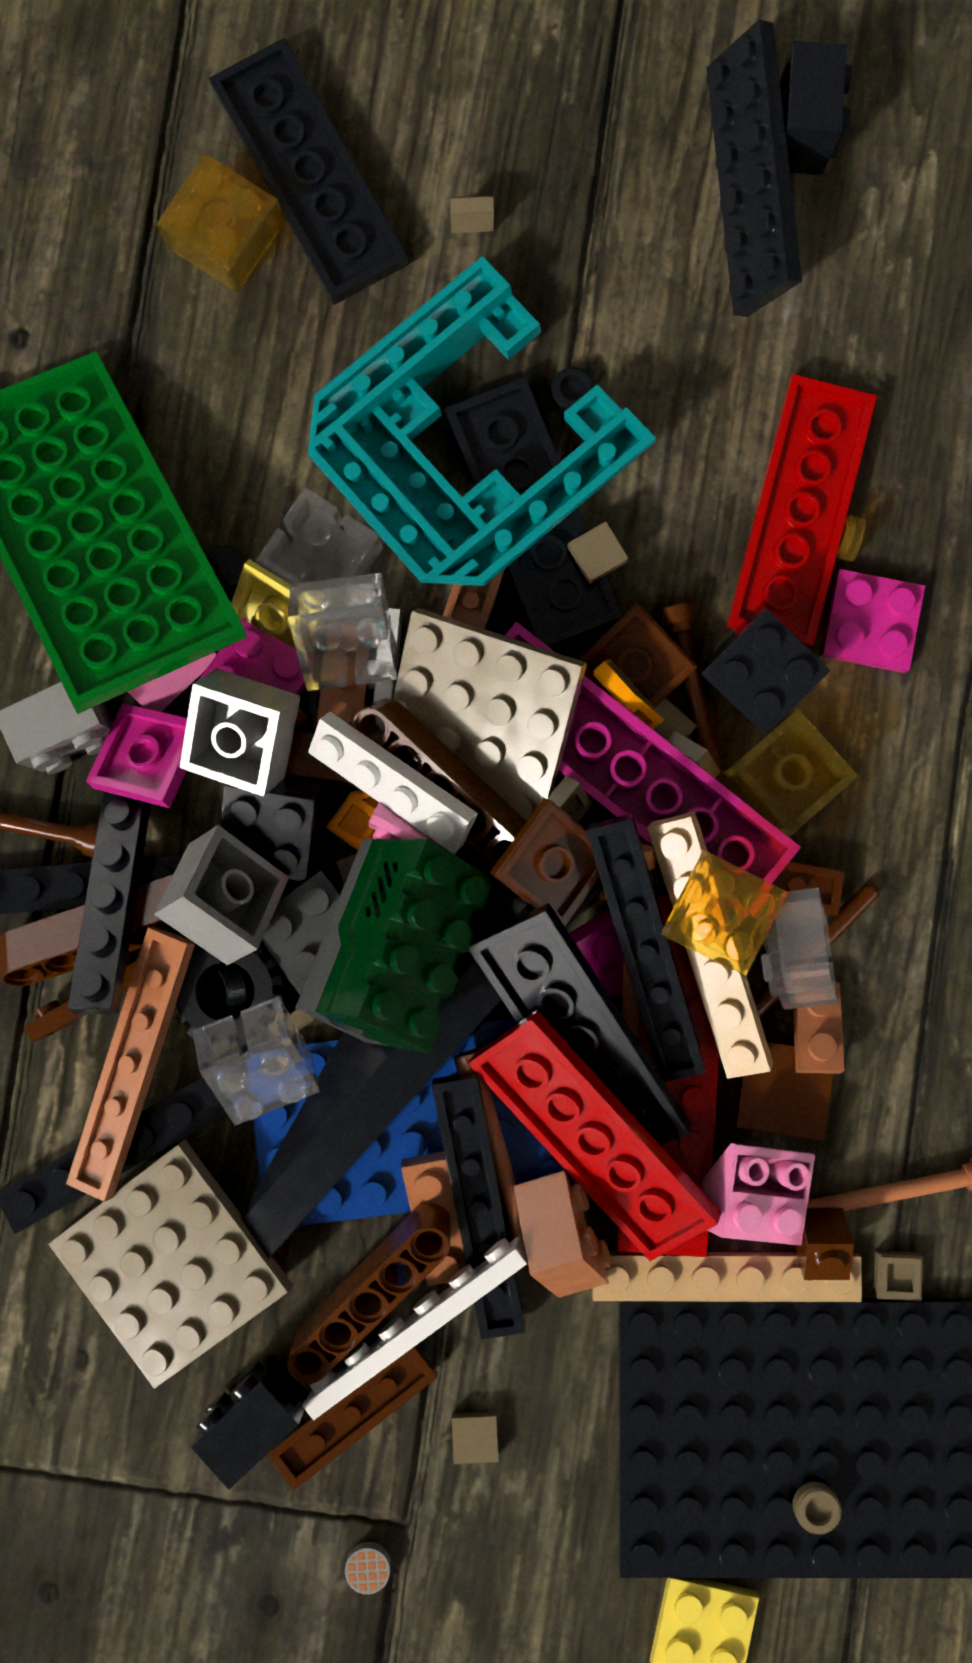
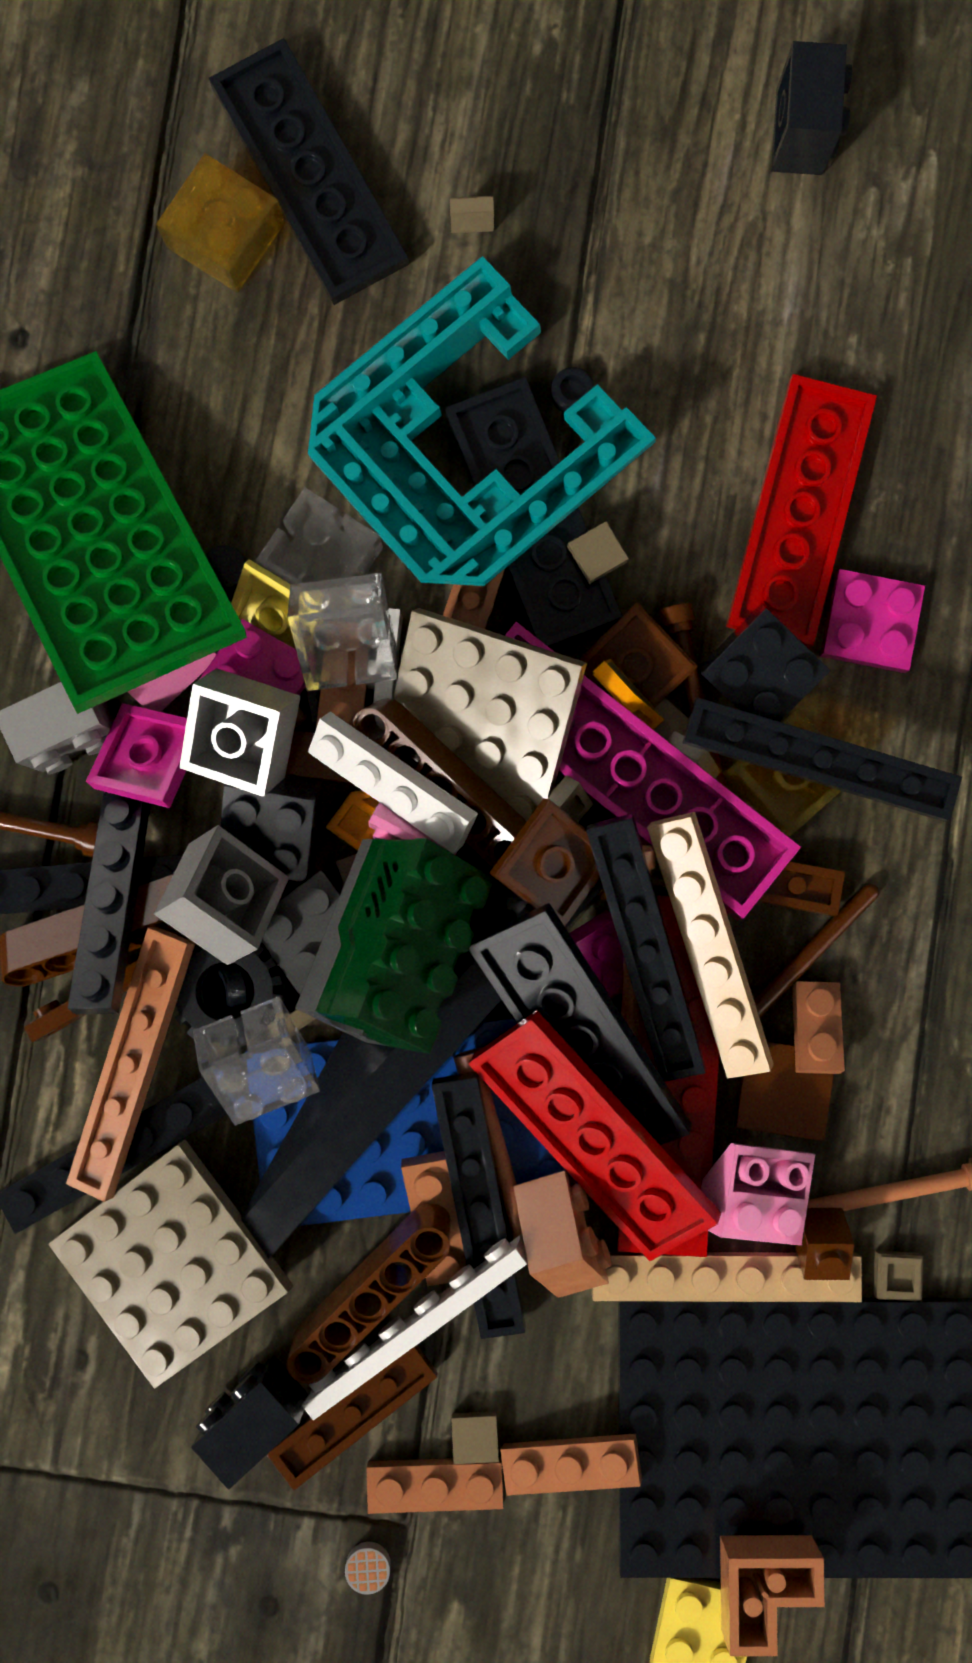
clear yellow plate [661,850,788,976] -> none
black plate [706,19,802,317] -> none
clear piece [757,887,838,1010] -> none
dark tan tile [793,1482,842,1534] -> none
clear yellow tile [837,515,866,562] -> none
none -> nougat plate [367,1457,503,1514]
none -> nougat plate [500,1434,642,1496]
none -> black plate [682,697,962,822]
none -> nougat brick [720,1535,825,1656]

